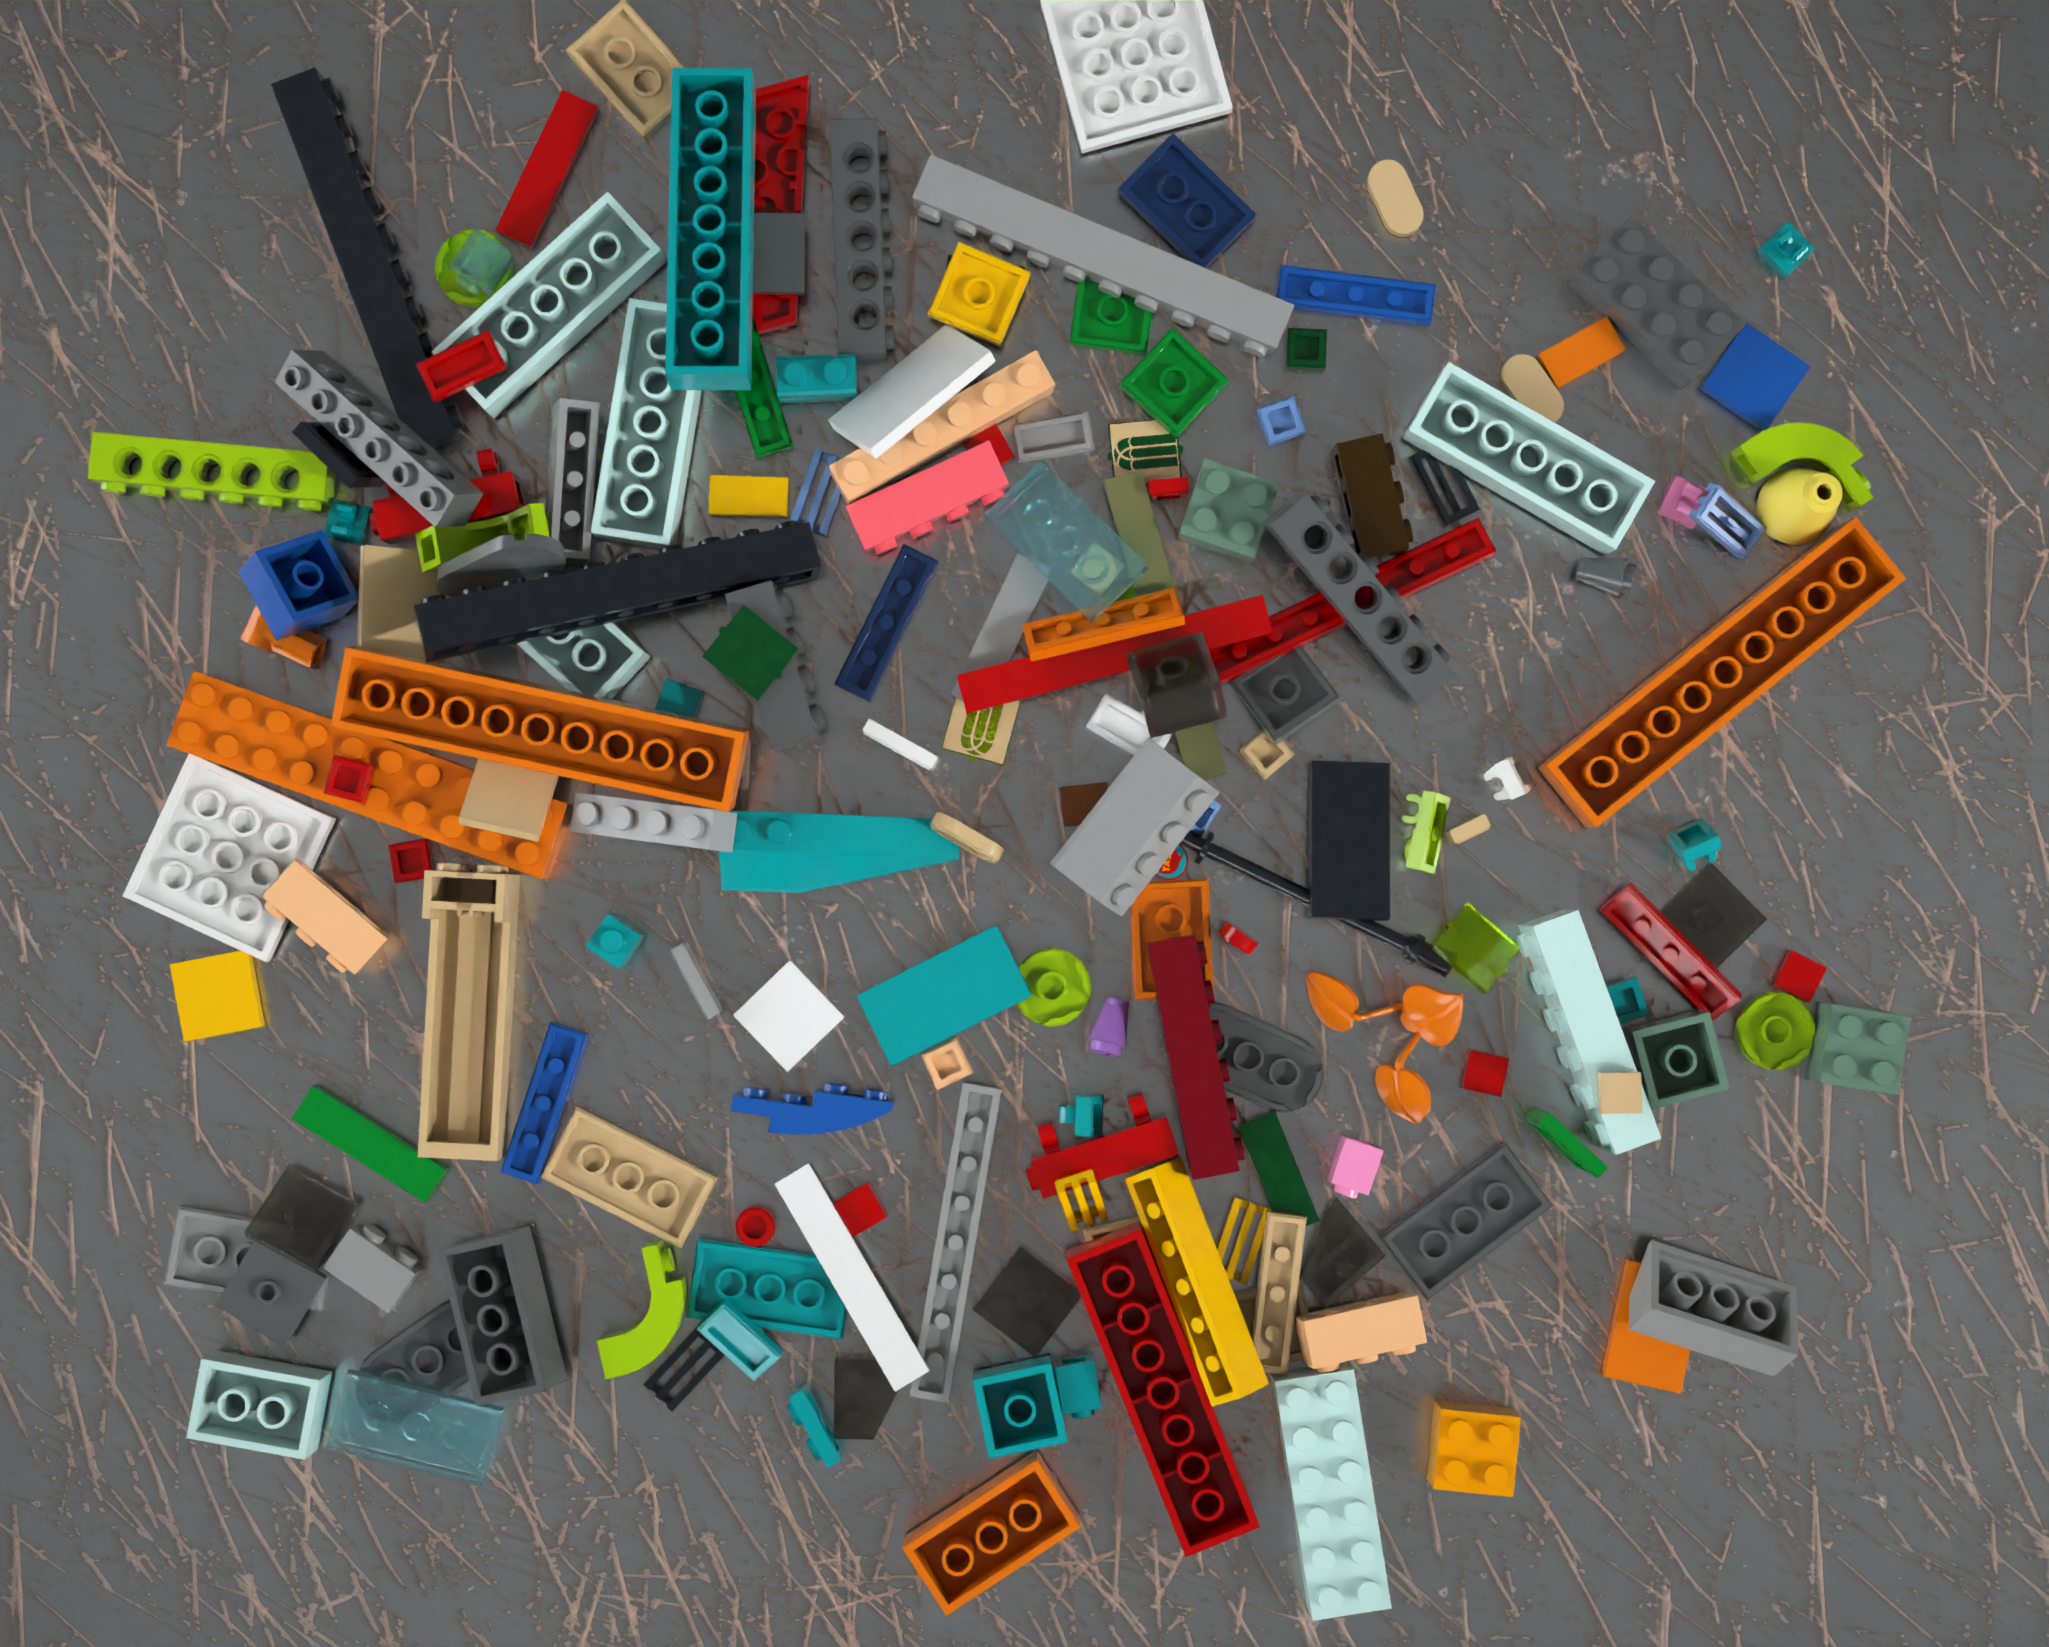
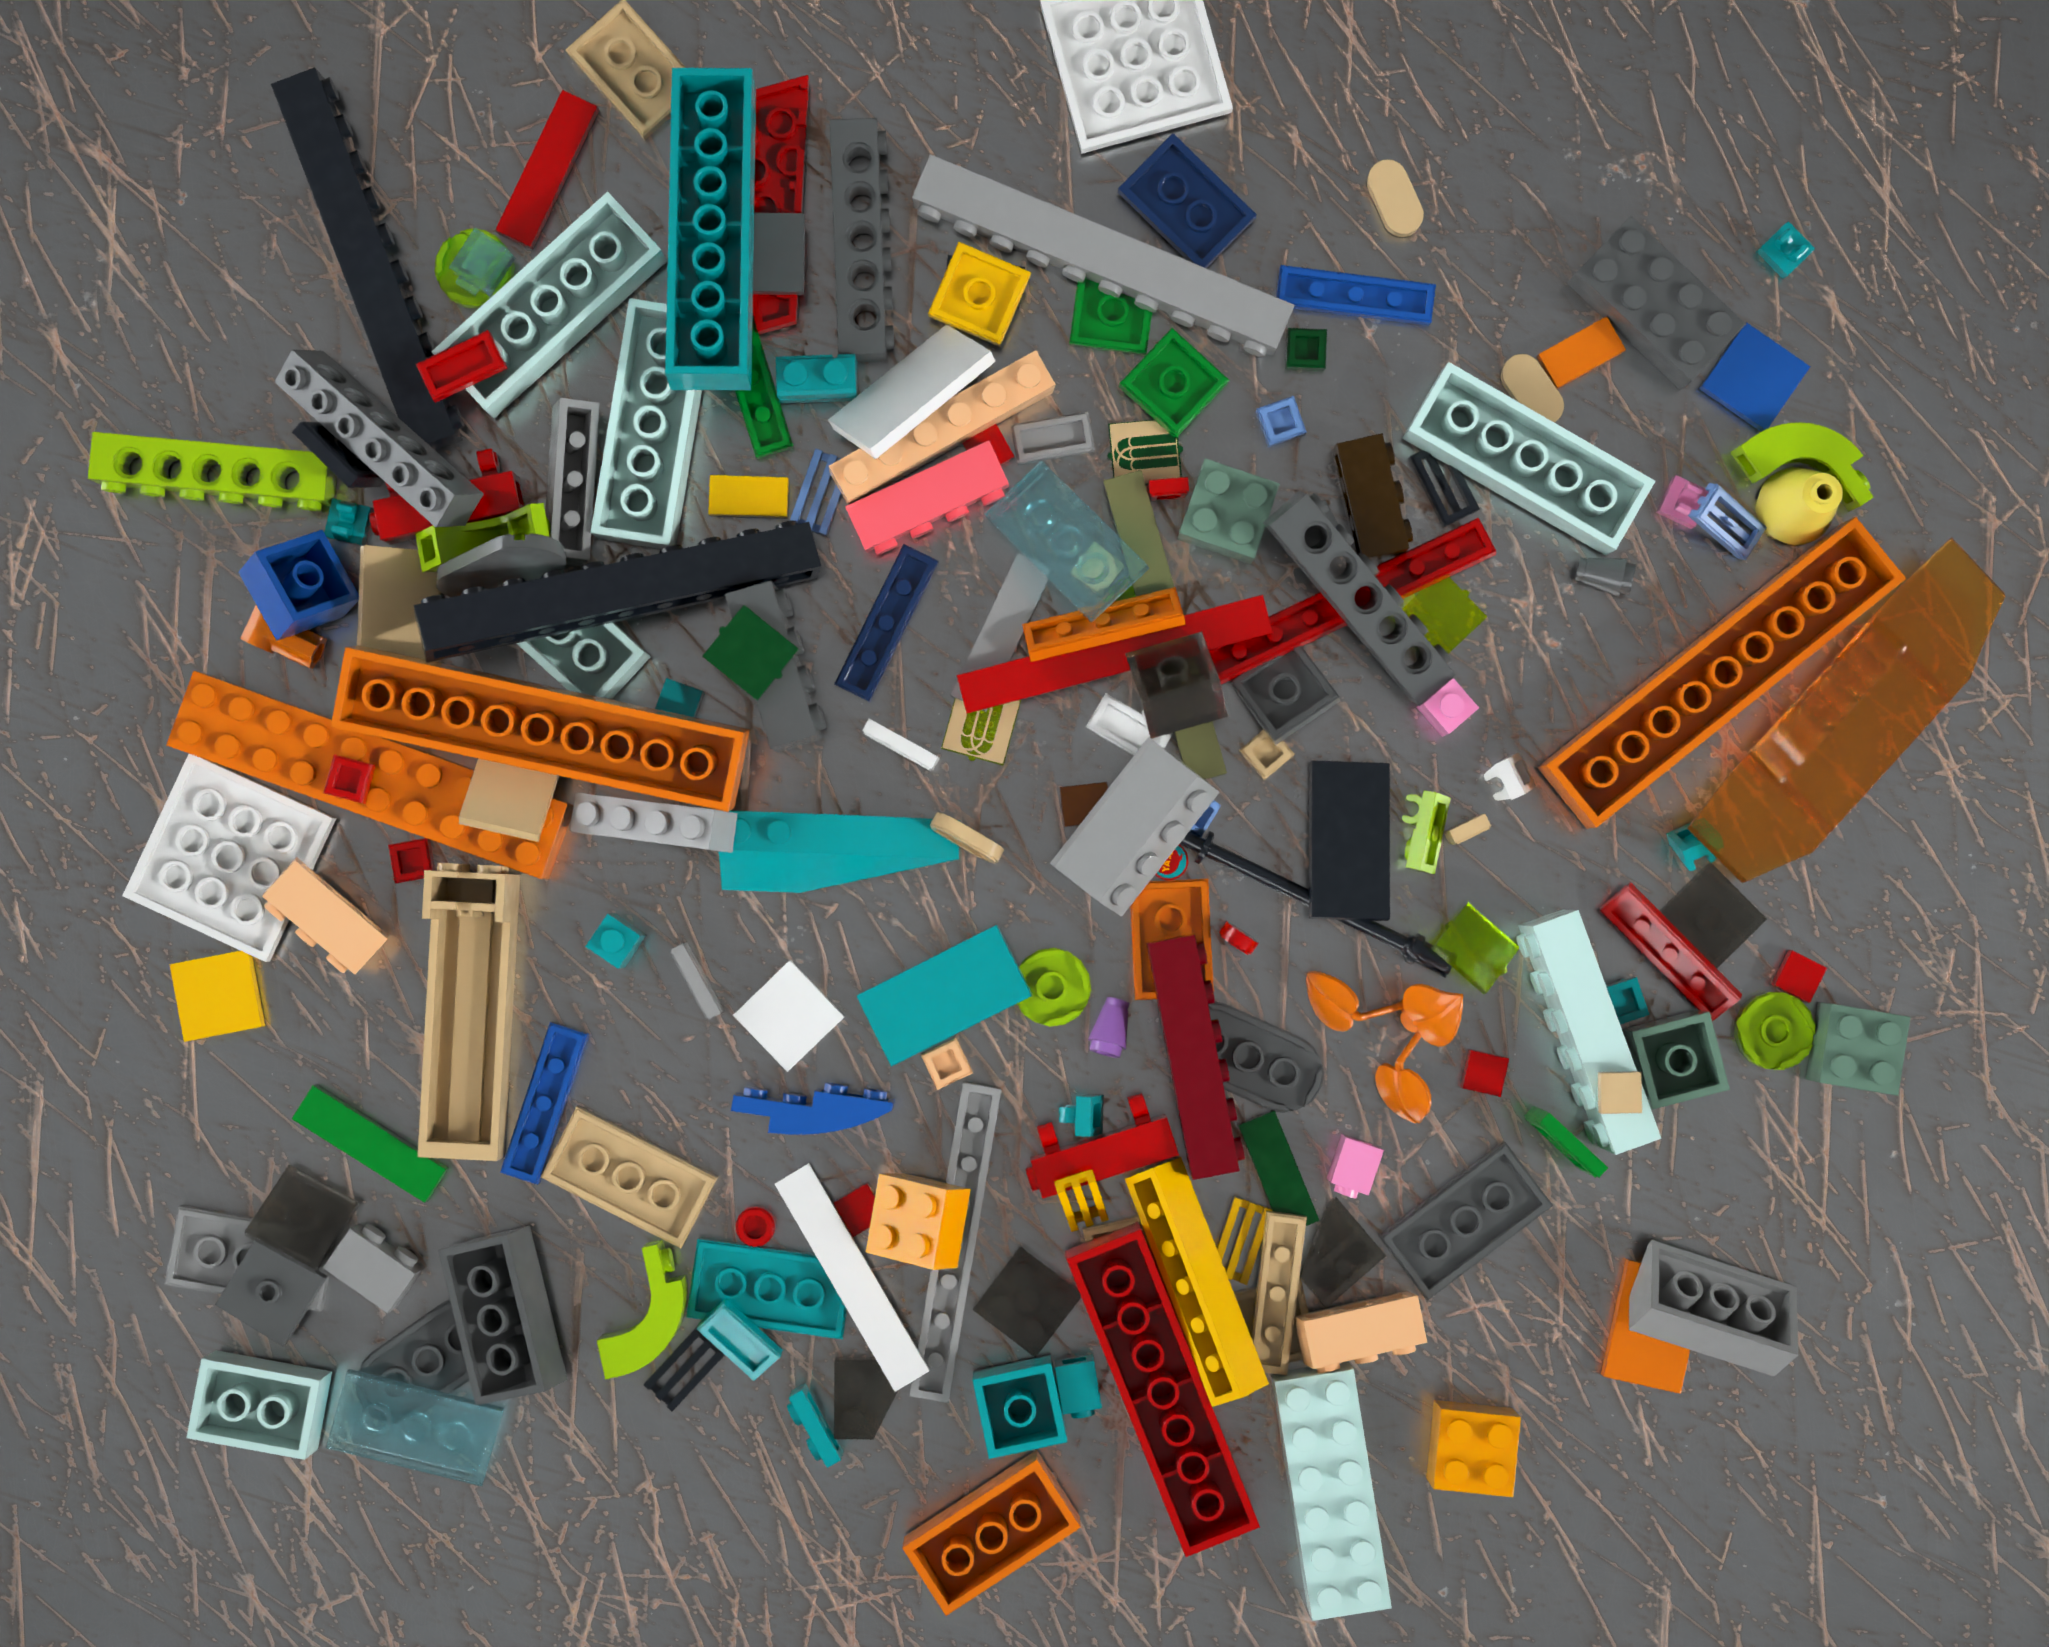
none -> light orange brick [866,1173,971,1270]
none -> clear neon green piece [1392,577,1487,654]
none -> bright pink brick [1416,678,1479,737]
none -> clear orange piece [1687,537,2006,883]

